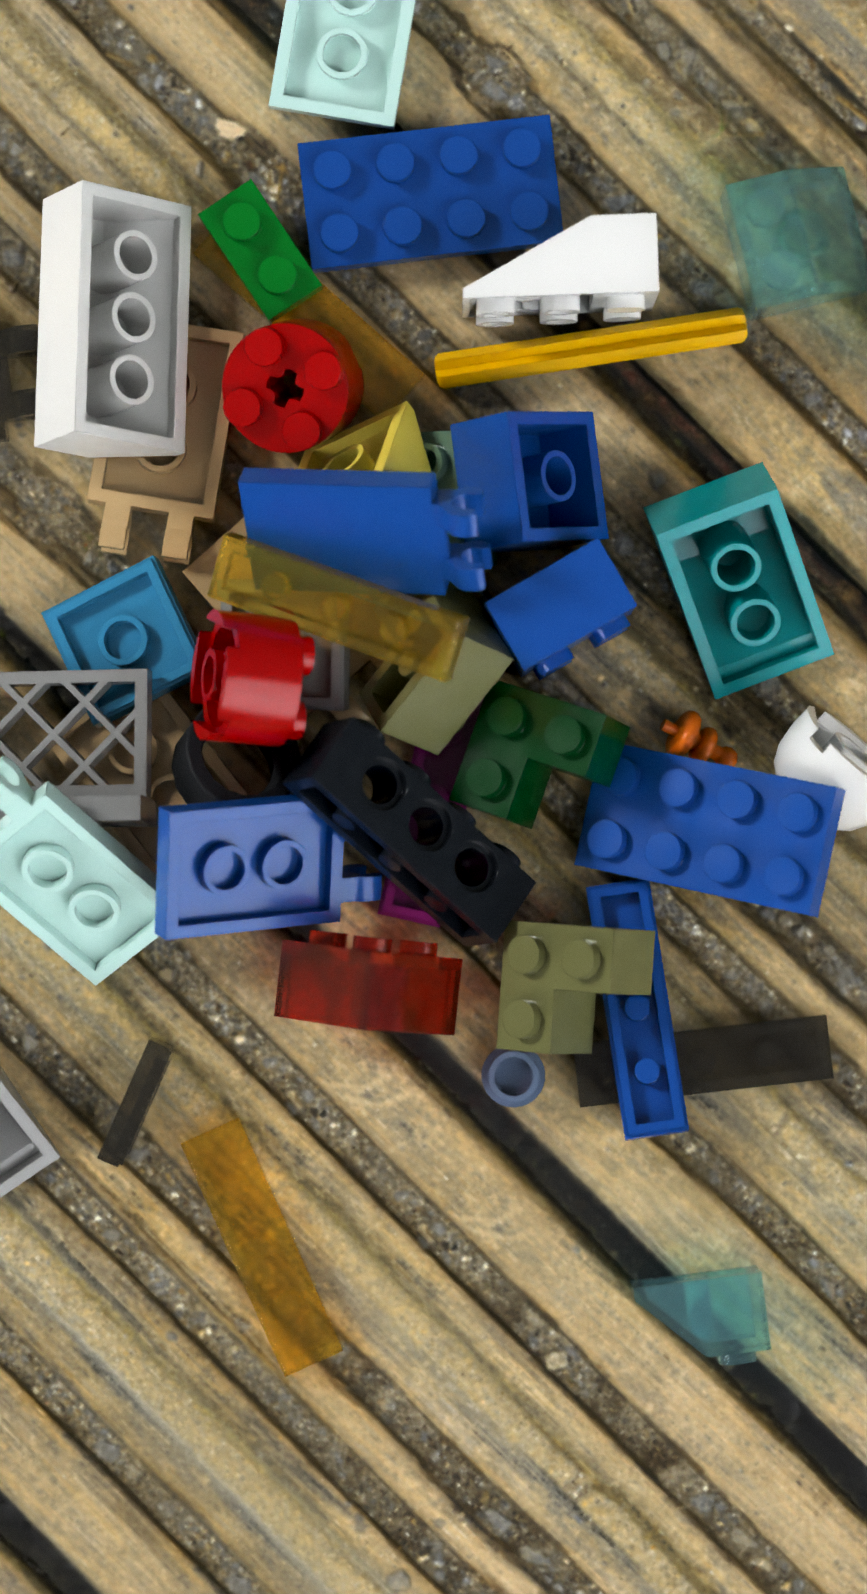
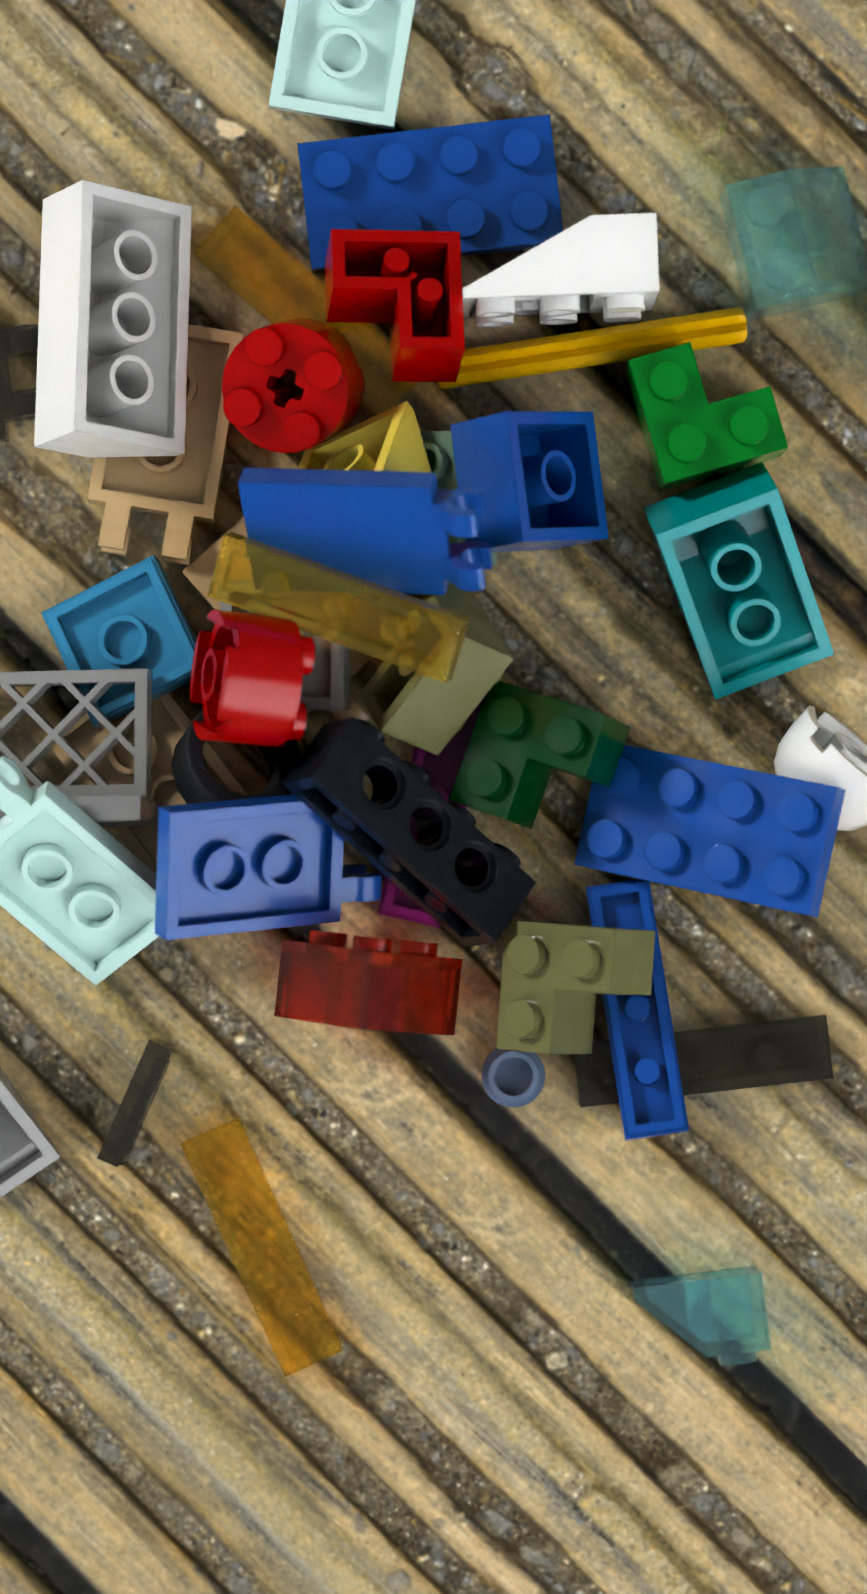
green plate [198,179,323,324] -> none
blue brick [483,538,637,680] -> none
orange hair [660,710,738,767] -> none
none -> red brick [325,229,465,382]
none -> green brick [625,342,788,491]

